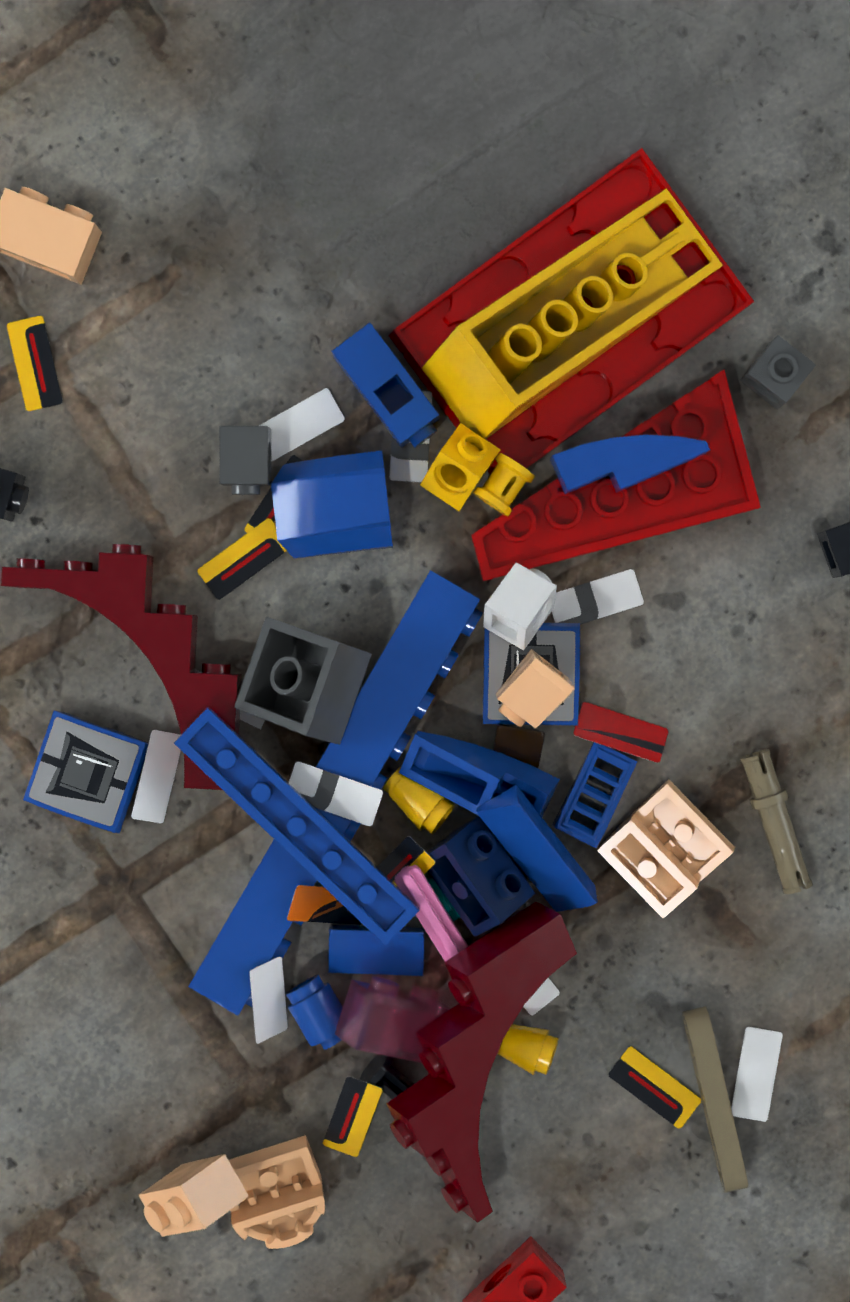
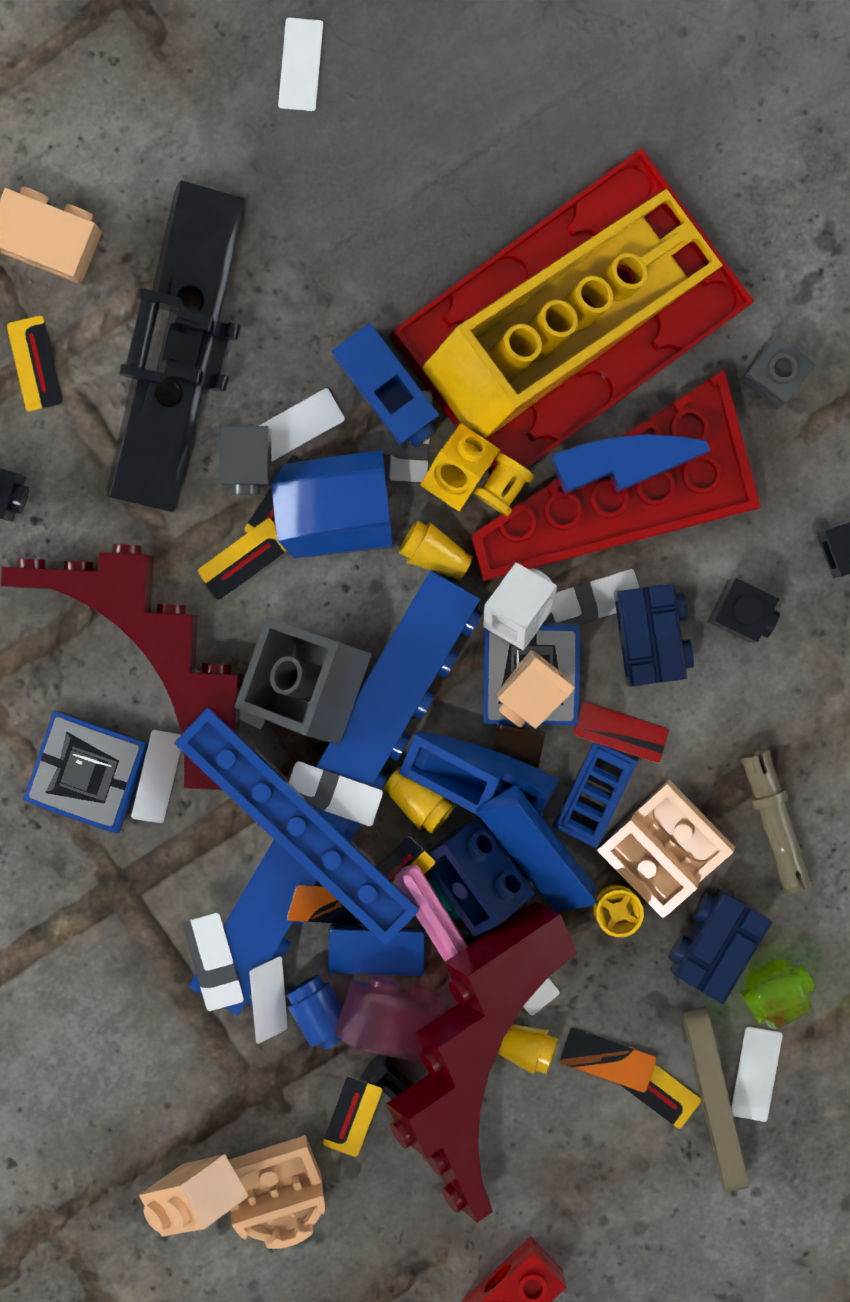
none -> black piece [106,180,245,512]
none -> white sticker [183,913,244,1011]
none -> white sticker [278,18,323,111]
none -> yellow cone [398,520,473,581]
none -> sticker [560,1028,657,1092]
none -> yellow wheel [593,884,644,937]
none -> dark blue brick [614,583,694,687]
none -> dark blue brick [668,888,772,1005]
none -> black brick [707,578,780,643]
none -> clear neon green head [740,958,816,1029]

